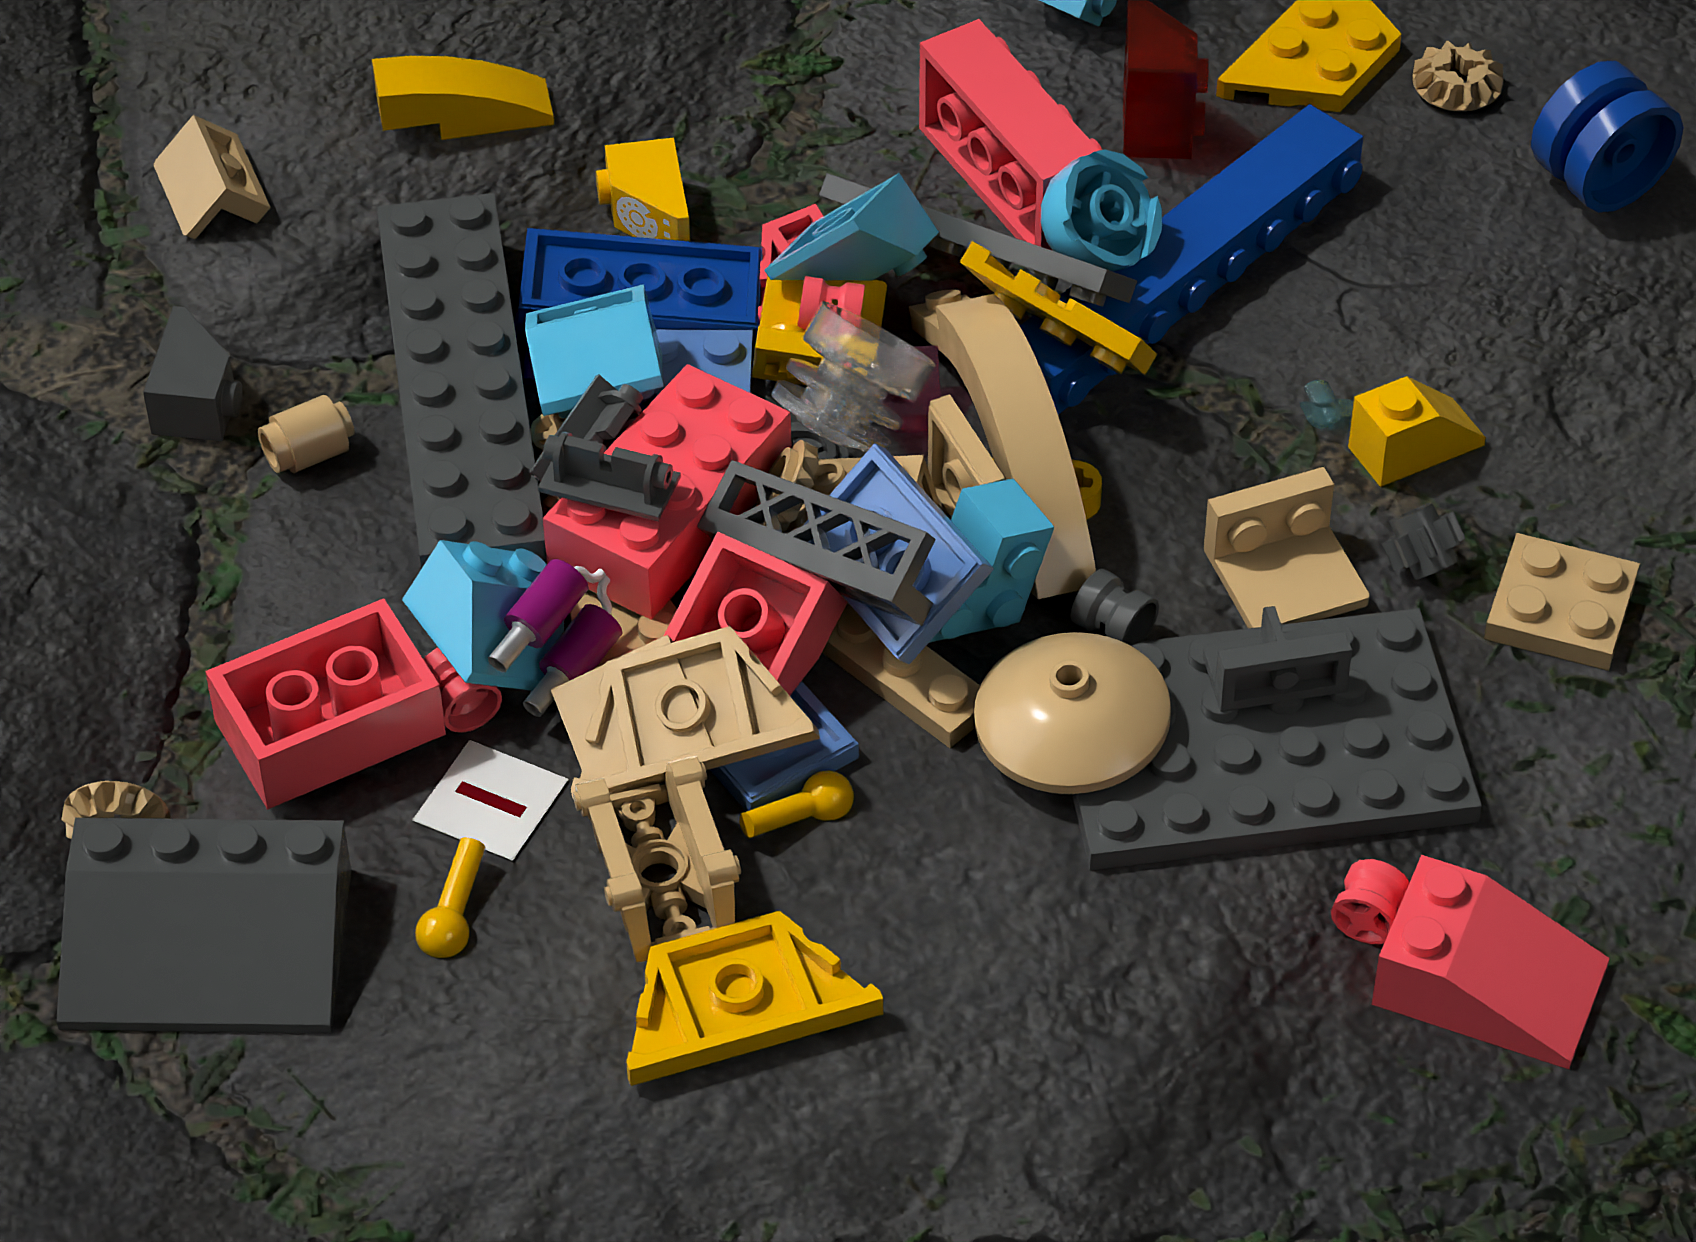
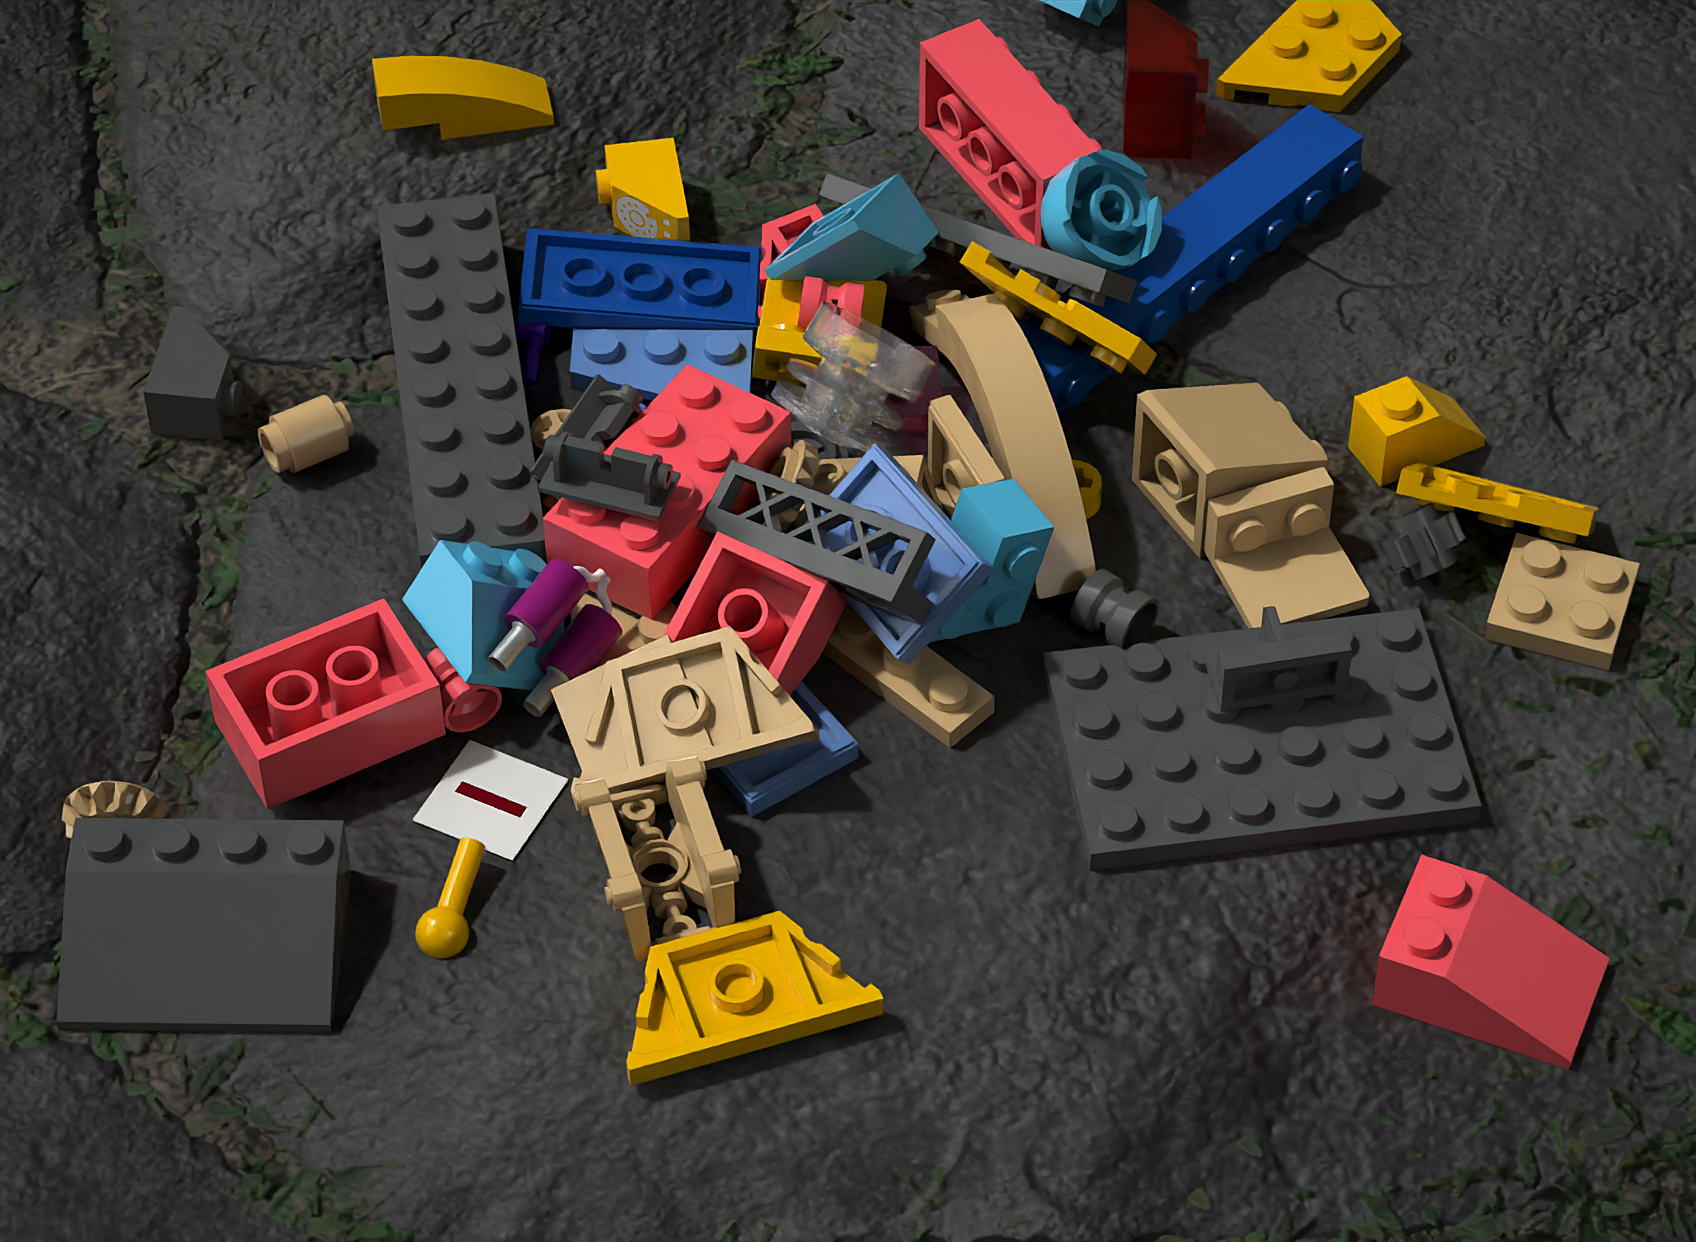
tan panel [154,115,271,239] -> none
medium azure slope [525,284,664,418] -> none
yellow bar [739,770,854,838] -> none
tan dish [974,632,1171,794] -> none
clear light blue hand [1299,380,1354,429] -> none
coral wheel [1331,859,1410,944] -> none
tan gear [1412,41,1503,111] -> none
blue wheel [1531,60,1684,213] -> none
none -> tan slope [1132,383,1329,559]
none -> yellow wing [1396,462,1600,543]

